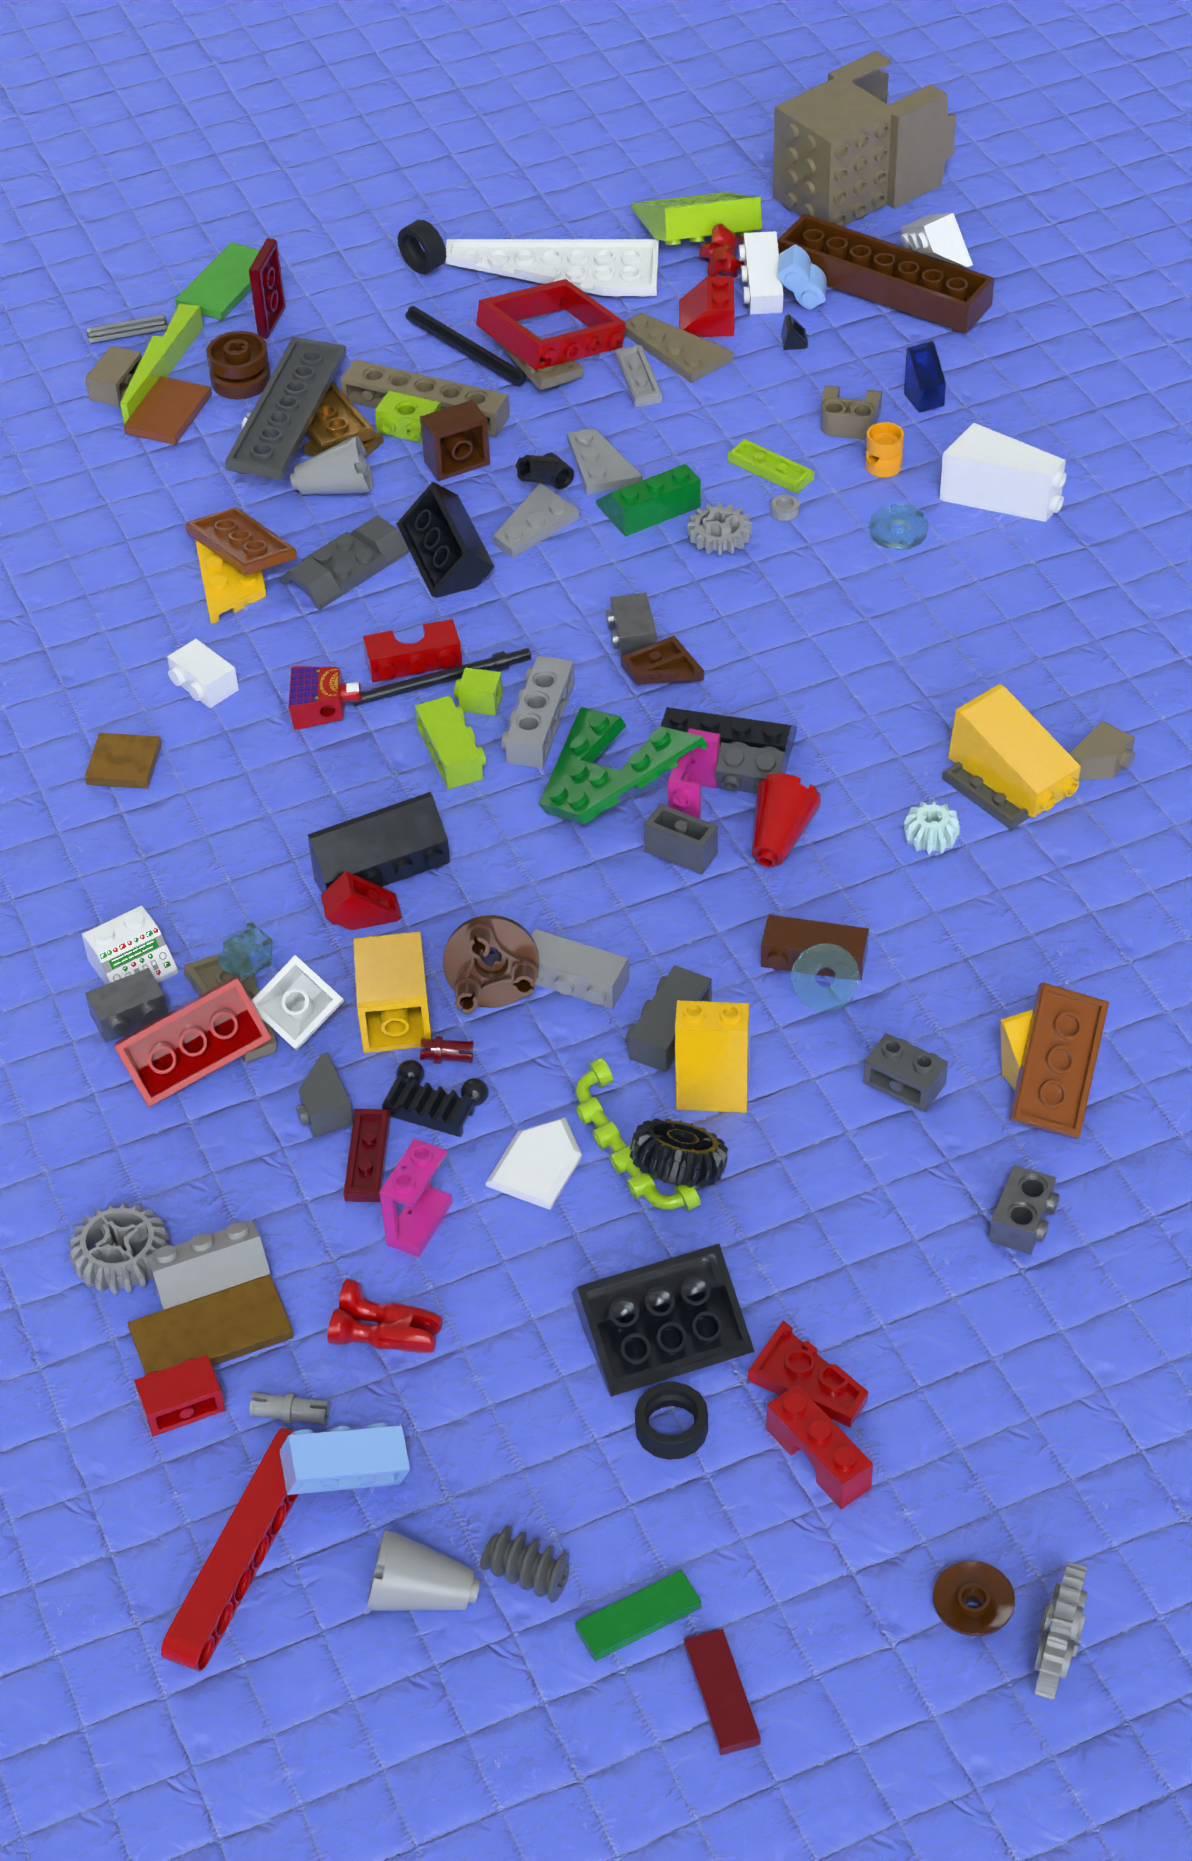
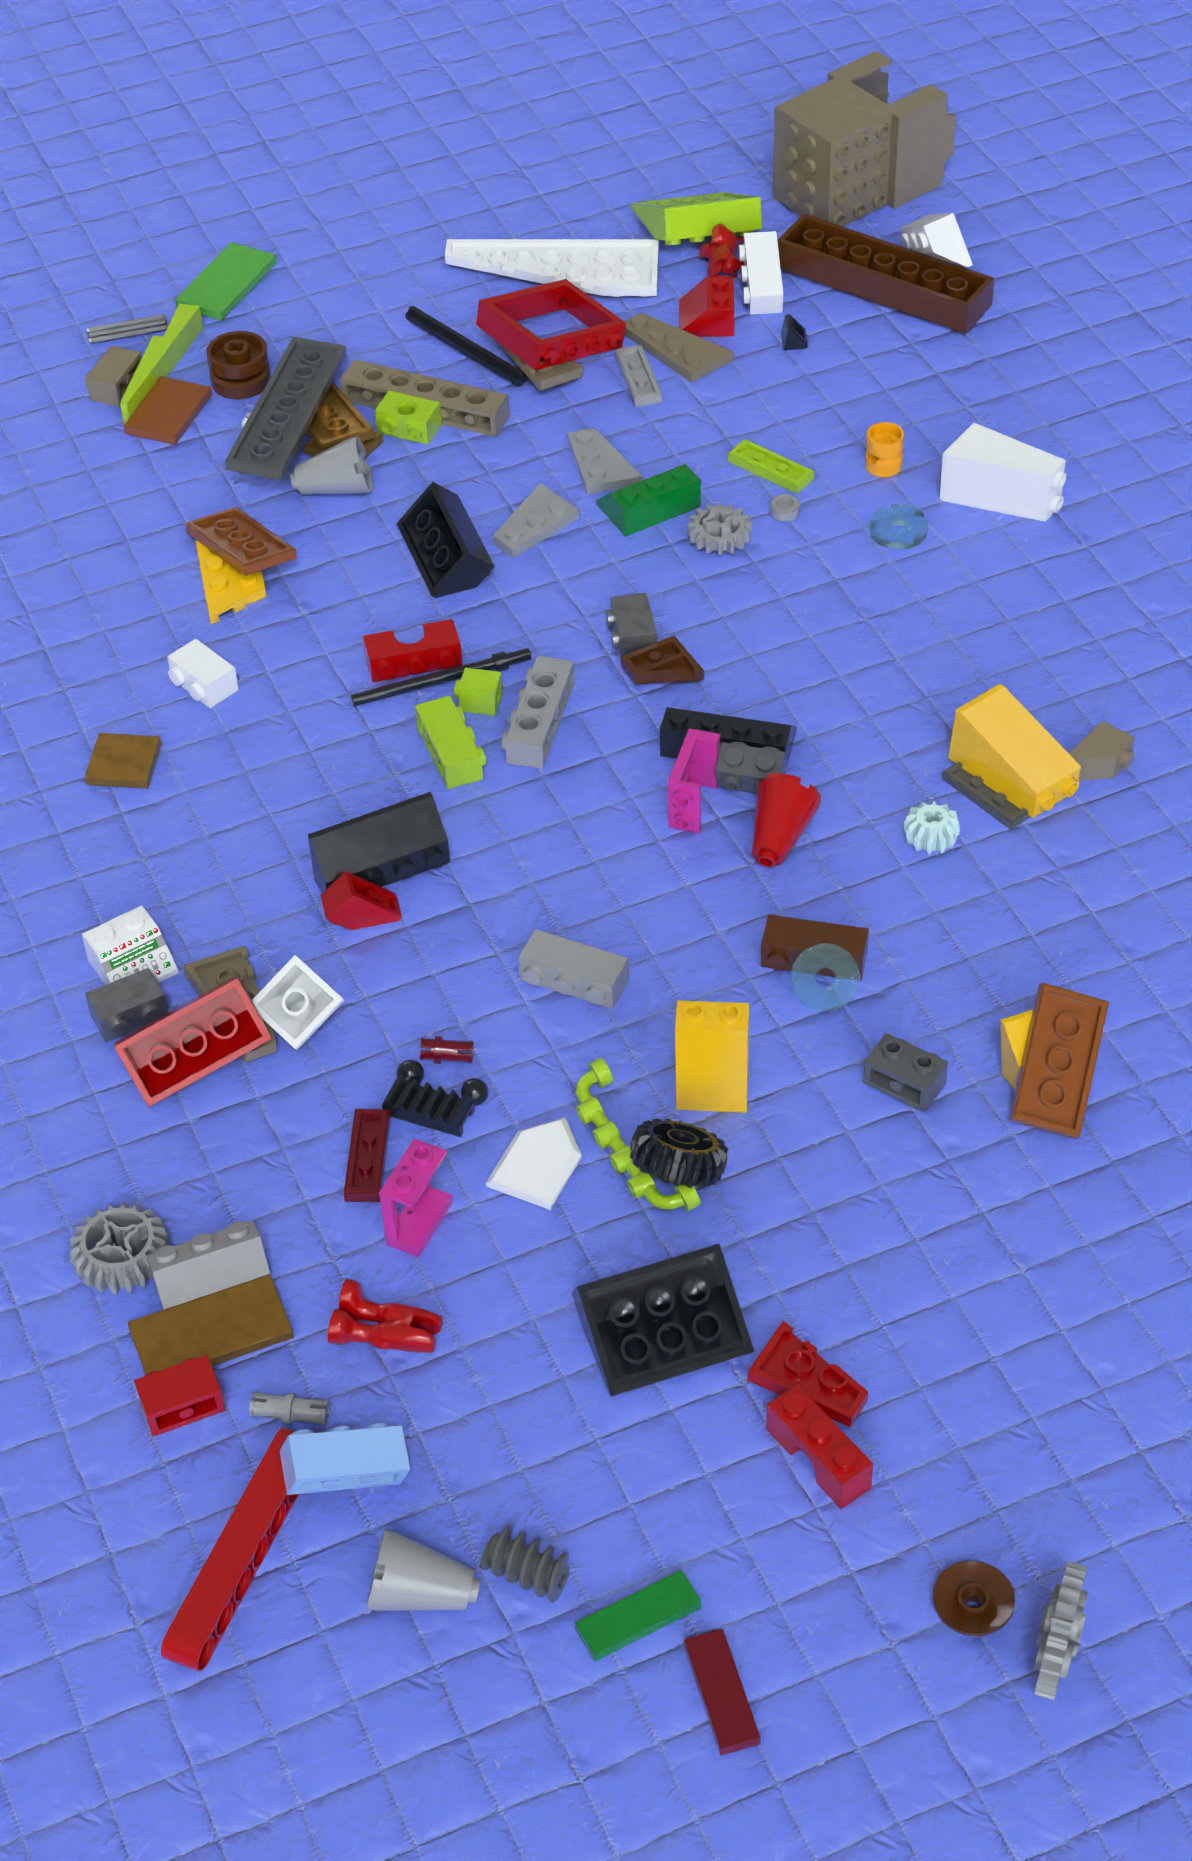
clear light blue brick [218,922,273,981] -> none
dark red tile [249,238,286,339] -> none
dark grey piece [280,515,409,610] -> none
red torso [289,666,362,730] -> none
dark grey slope [296,1052,353,1138] -> none
yellow slope [353,931,432,1053] -> none
black tyre [397,219,446,275] -> none
reddish brown brick [420,400,490,481] -> none
reddish brown piece [443,915,539,1013] -> none
black piece [515,452,574,490] -> none
green wing [539,707,708,824] -> none
dark grey brick [625,965,712,1073] -> none
black tyre [635,1382,708,1460] -> none
dark grey brick [644,803,718,874] -> none
light blue brick [778,245,827,310] -> none
dark tan piece [821,385,882,439] -> none
clear blue slope [904,341,946,413] -> none
flat silver brick [989,1165,1060,1255] -> none

